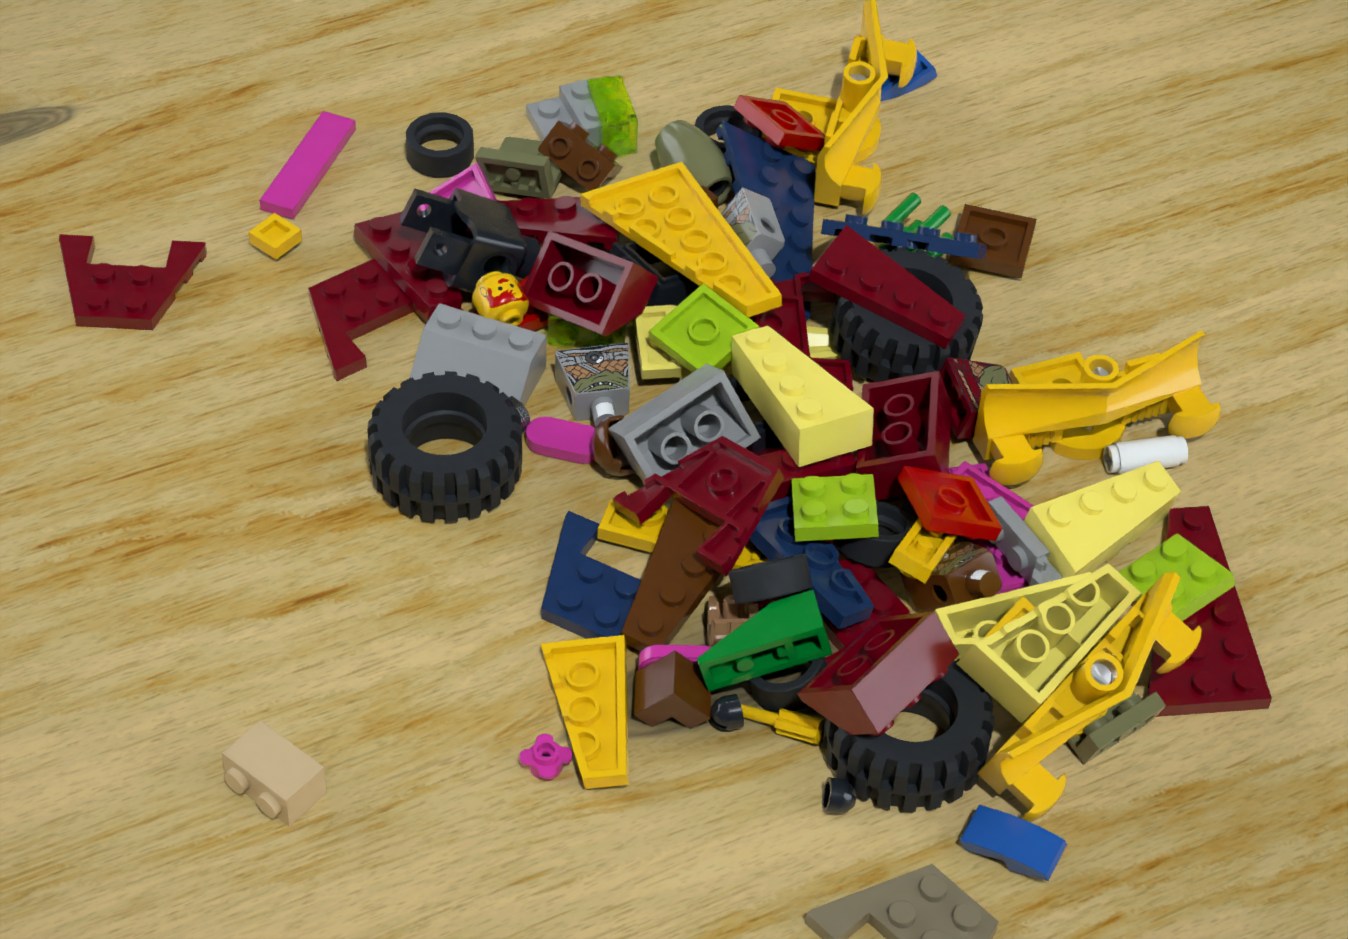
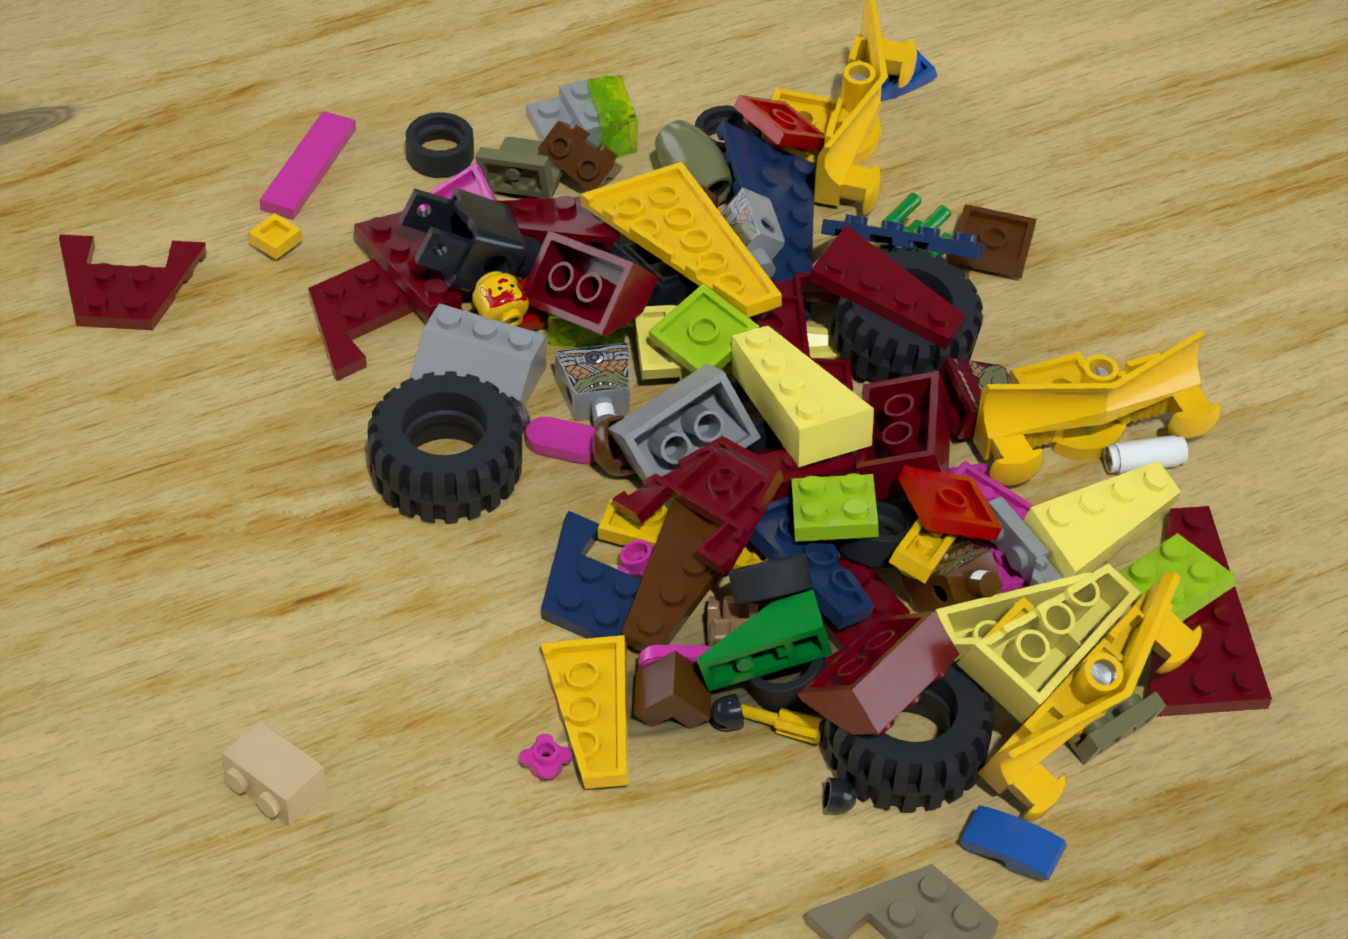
none -> dark pink plate [617,540,655,578]

